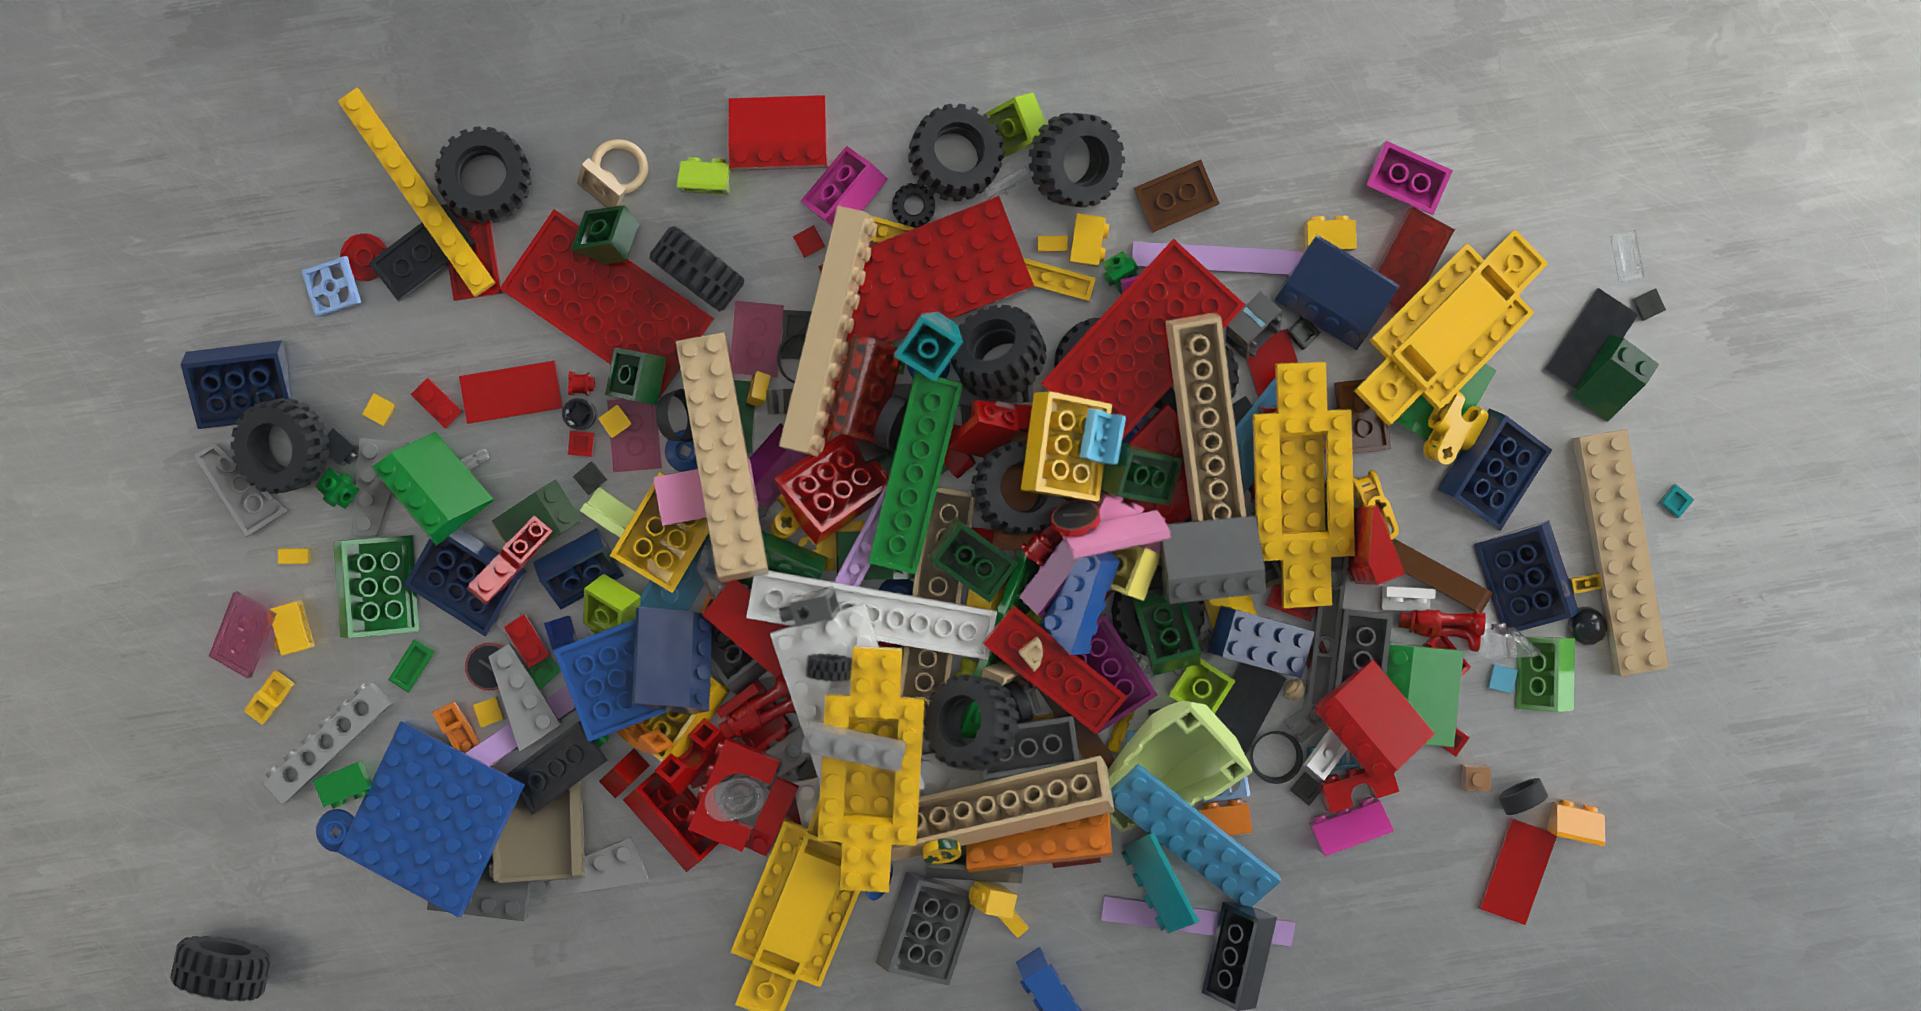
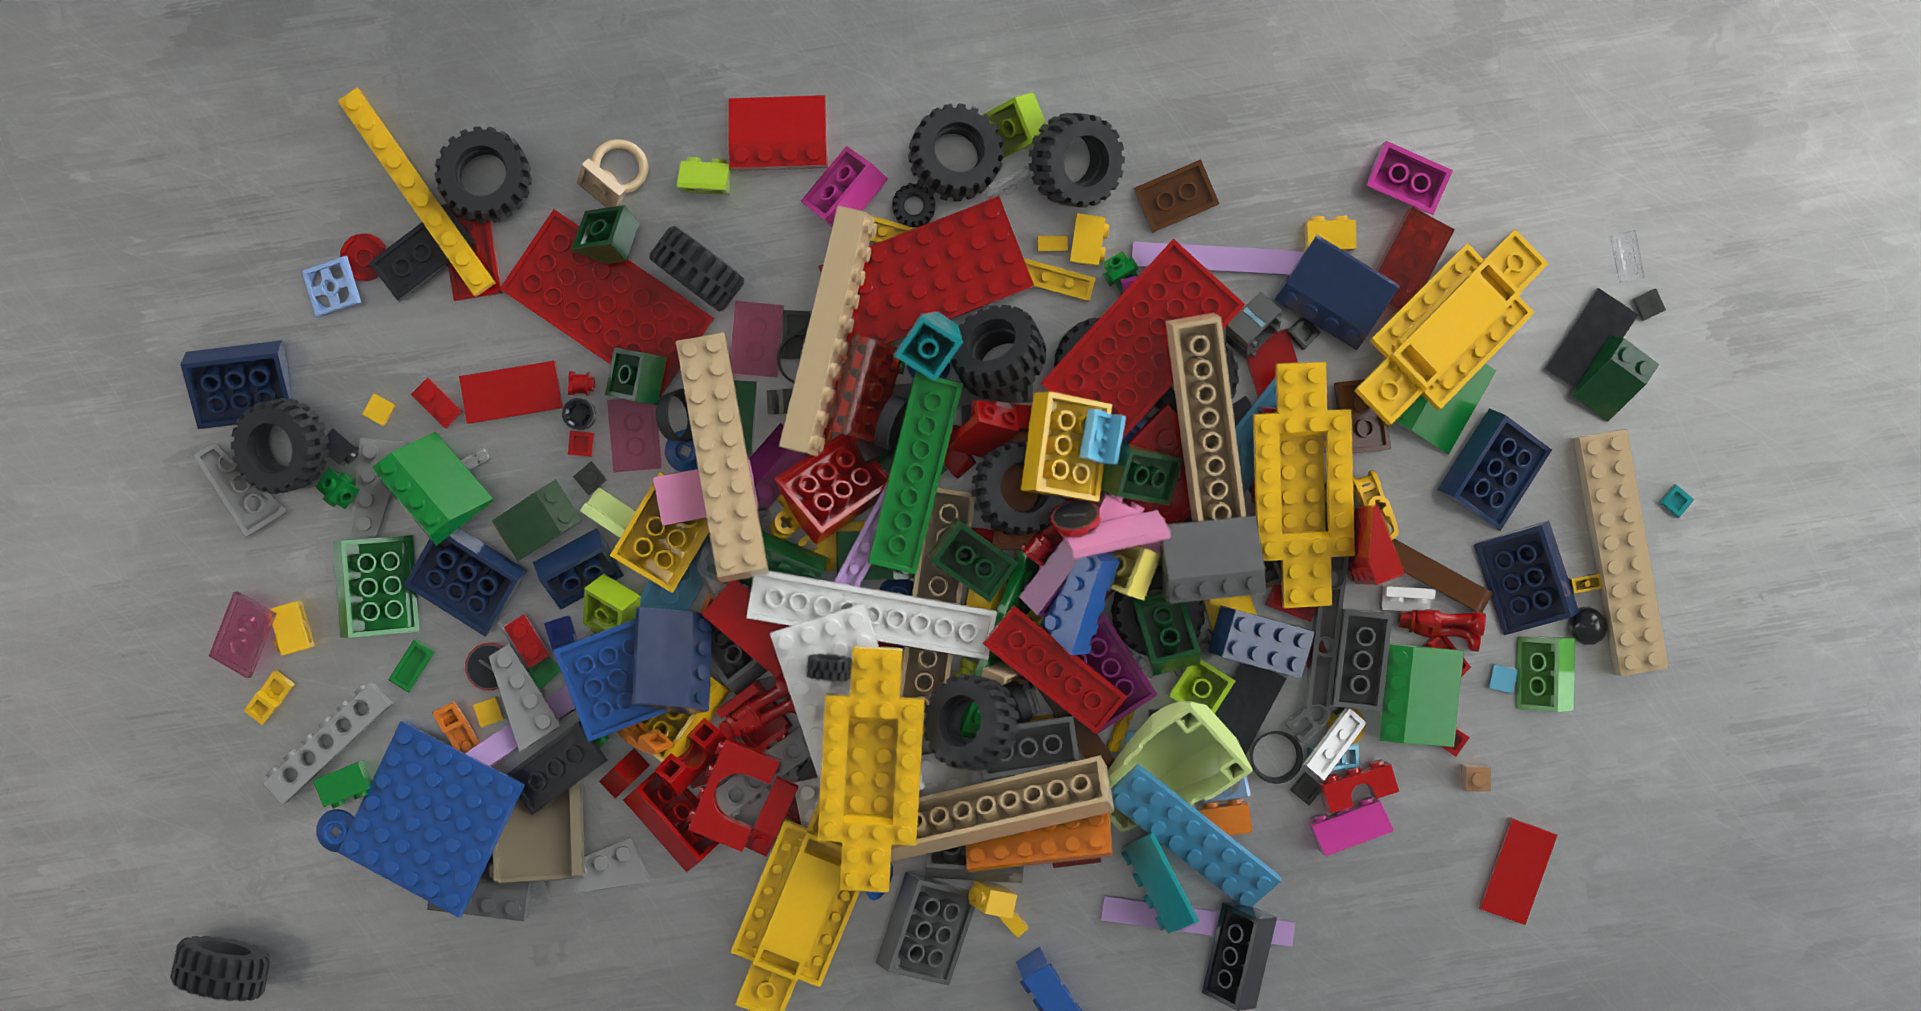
yellow piece [278,548,312,564] -> none
slope [467,516,553,605] -> none
yellow tile [598,404,632,438] -> none
clear piece [705,778,764,821] -> none
yellow piece [746,371,771,407] -> none
dark grey torso [779,586,840,627] -> none
red tile [793,225,826,258] -> none
light grey brick [802,721,905,772] -> none
piece [922,839,961,864] -> none
tan tile [1018,636,1043,671] -> none
tan plate [1284,678,1306,701] -> none
red slope [1316,659,1435,785] -> none
yellow piece [1423,391,1489,465] -> none
clear slope [1484,623,1540,659] -> none
black tyre [1499,778,1548,815] -> none
light orange slope [1546,799,1605,846] -> none

